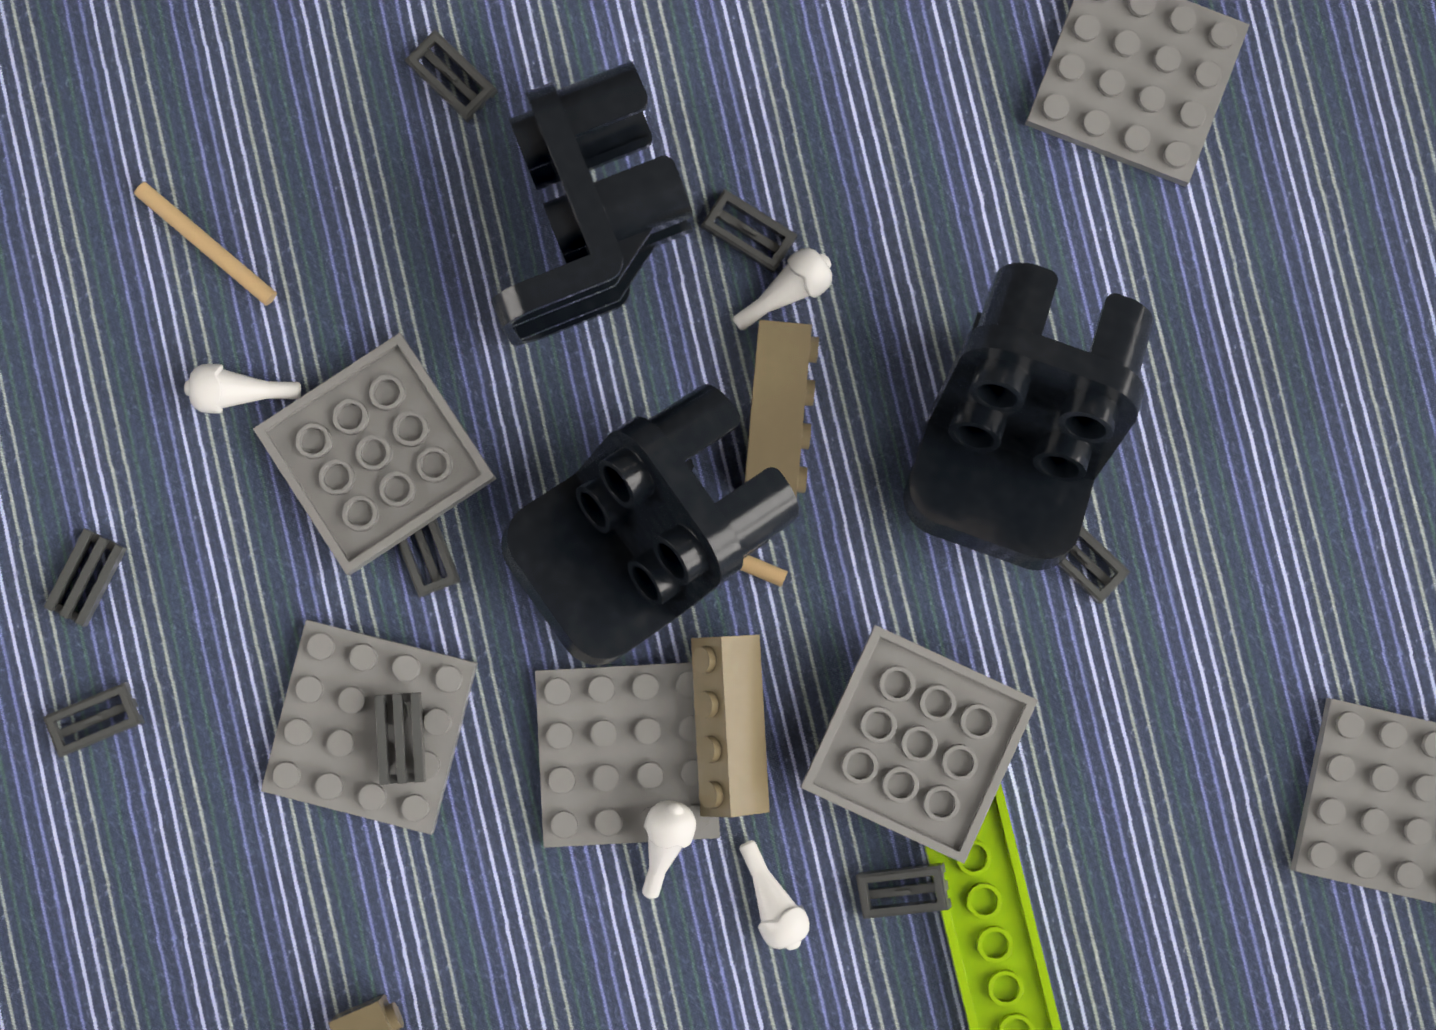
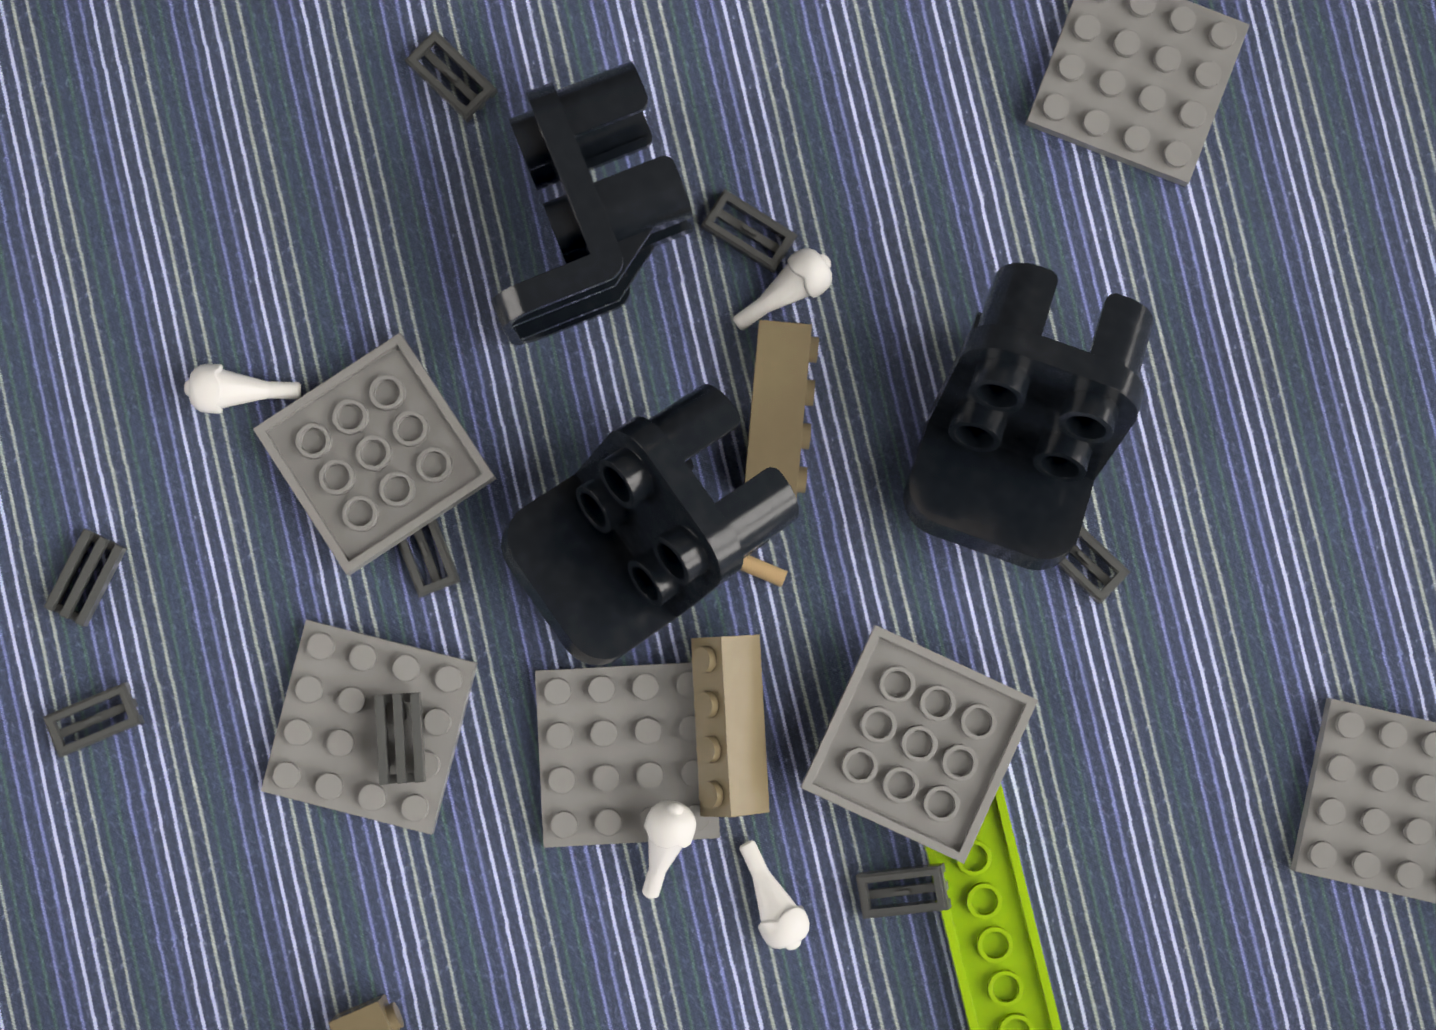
tan bar [134,182,277,306] -> none

